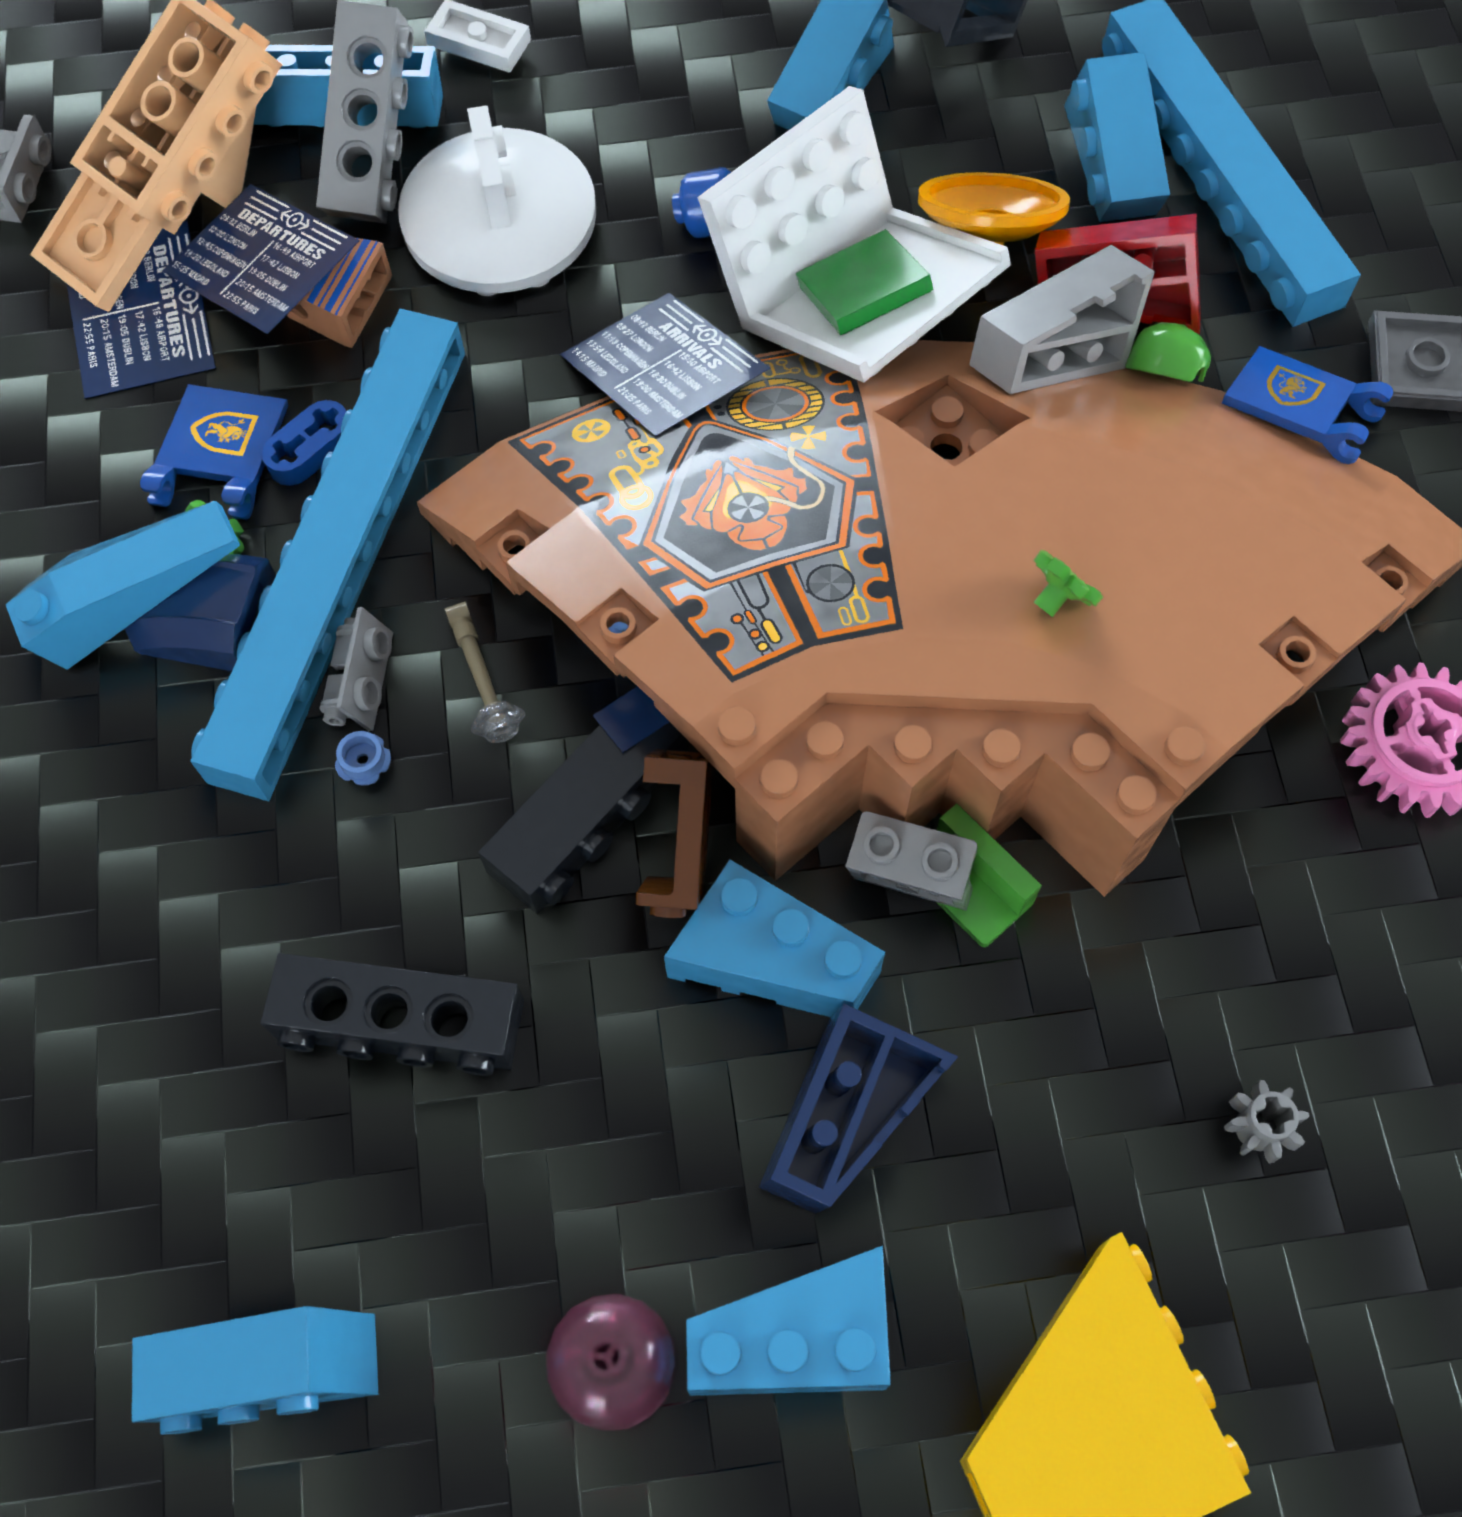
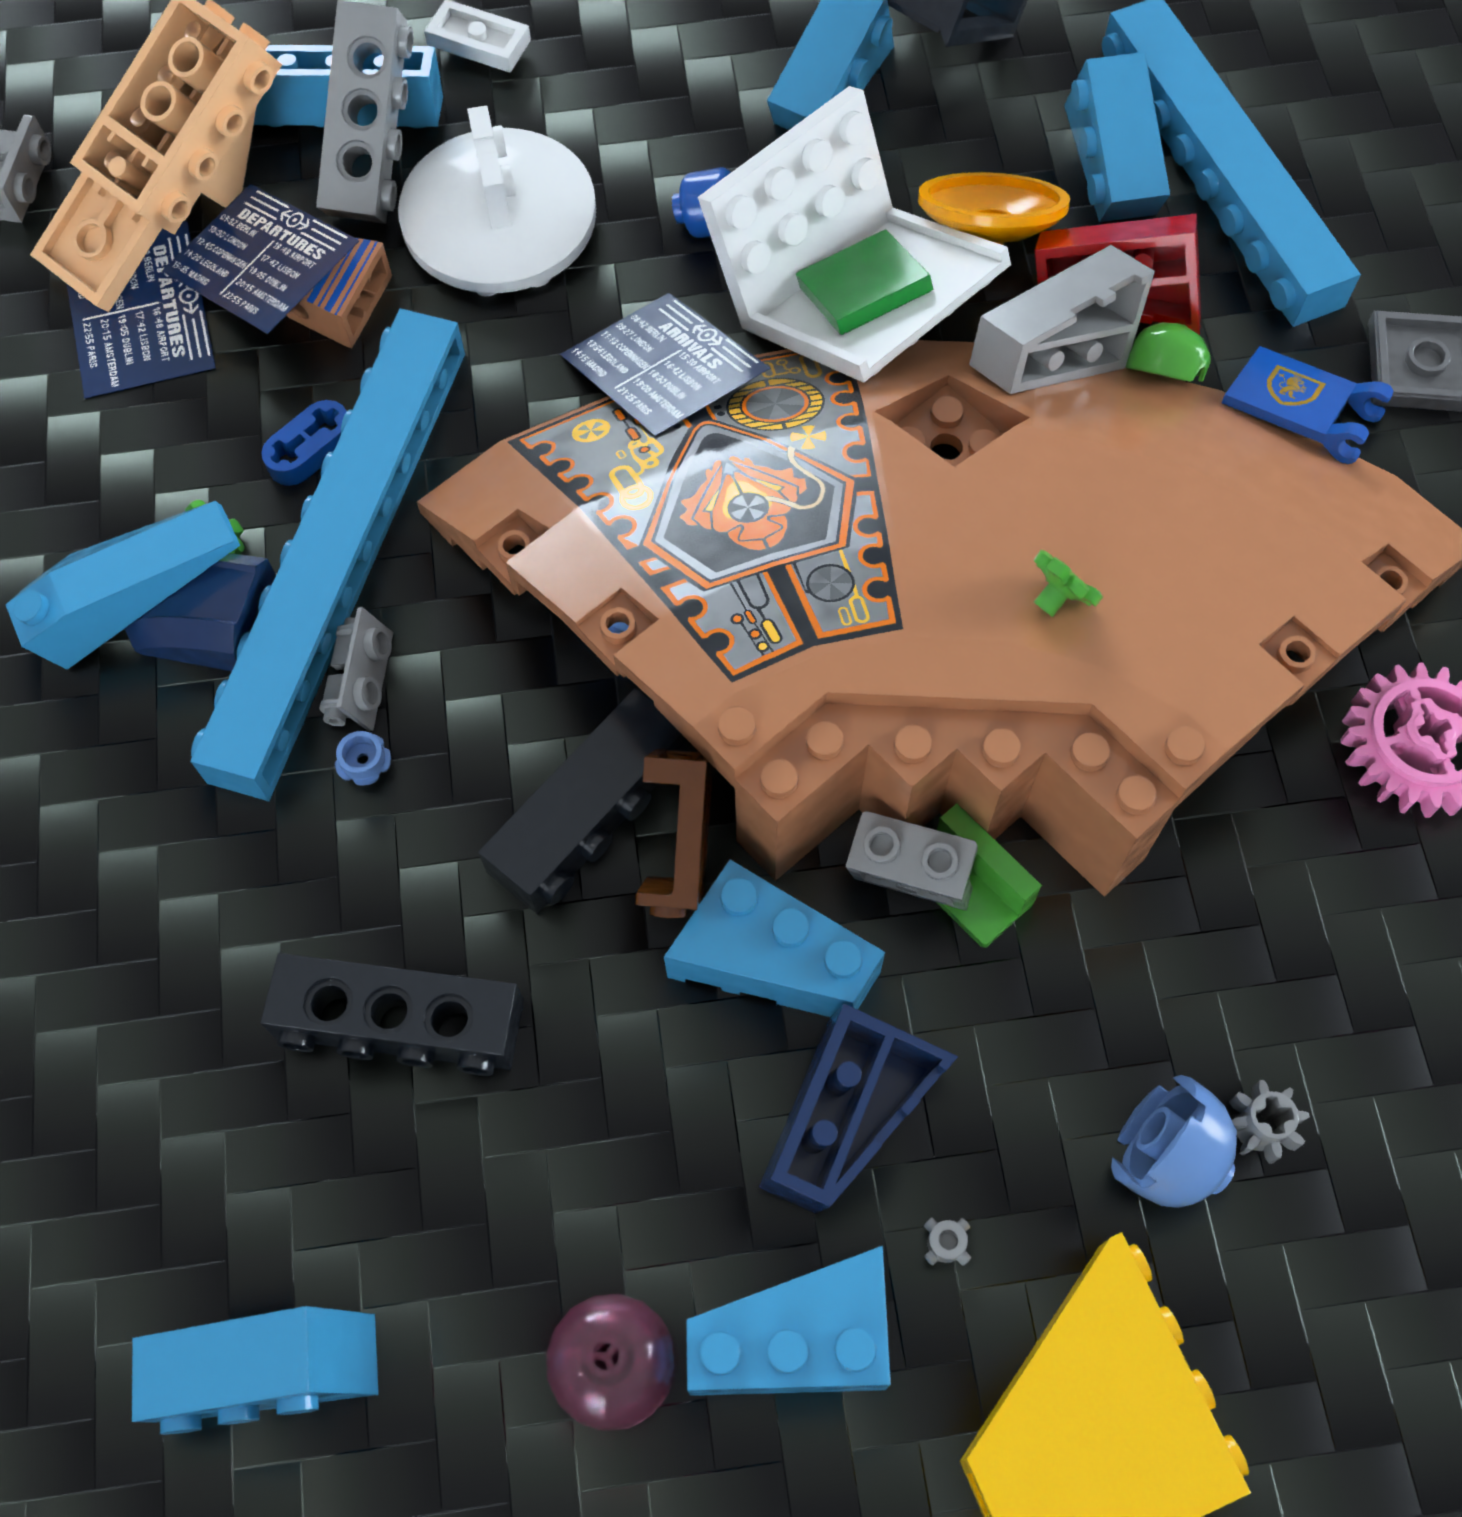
blue flag [140,384,289,520] -> none
piece [444,601,526,743] -> none
dark blue sticker [593,686,670,753] -> none
none -> light grey piece [924,1217,971,1266]
none -> medium blue cylinder [1111,1075,1237,1208]

